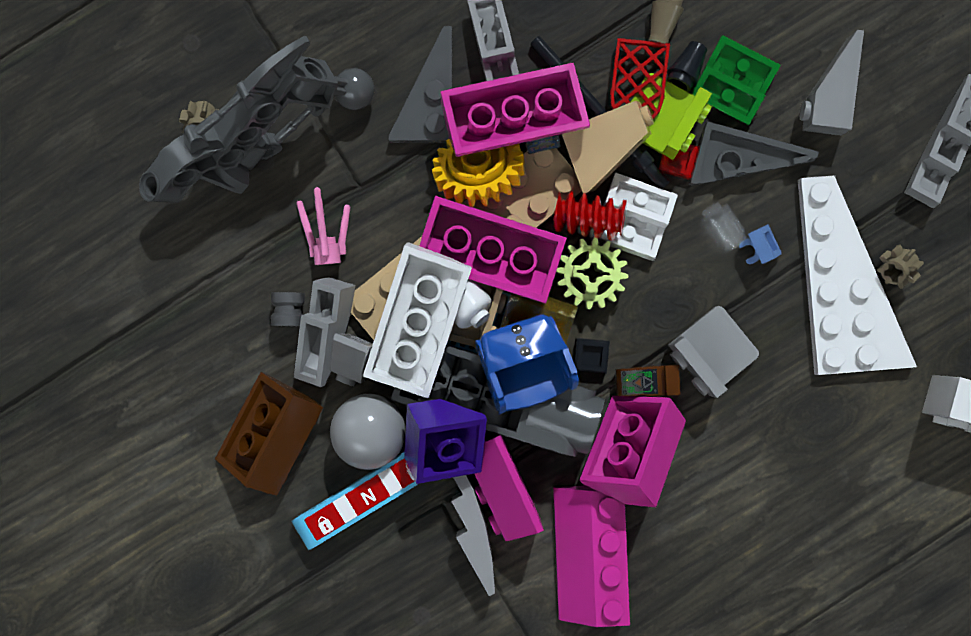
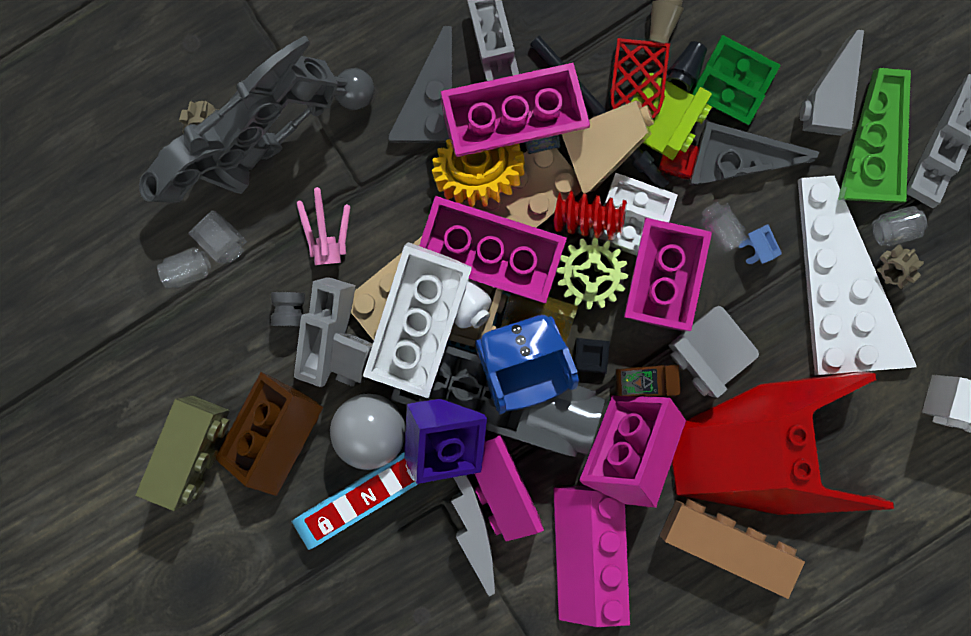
none -> olive brick [135,396,230,511]
none -> clear brick [157,247,211,289]
none -> clear brick [188,210,247,264]
none -> dark pink slope [624,218,712,332]
none -> medium nougat brick [660,499,805,599]
none -> red windscreen [672,372,894,515]
none -> bright green wing [838,68,911,203]
none -> clear brick [872,206,928,246]

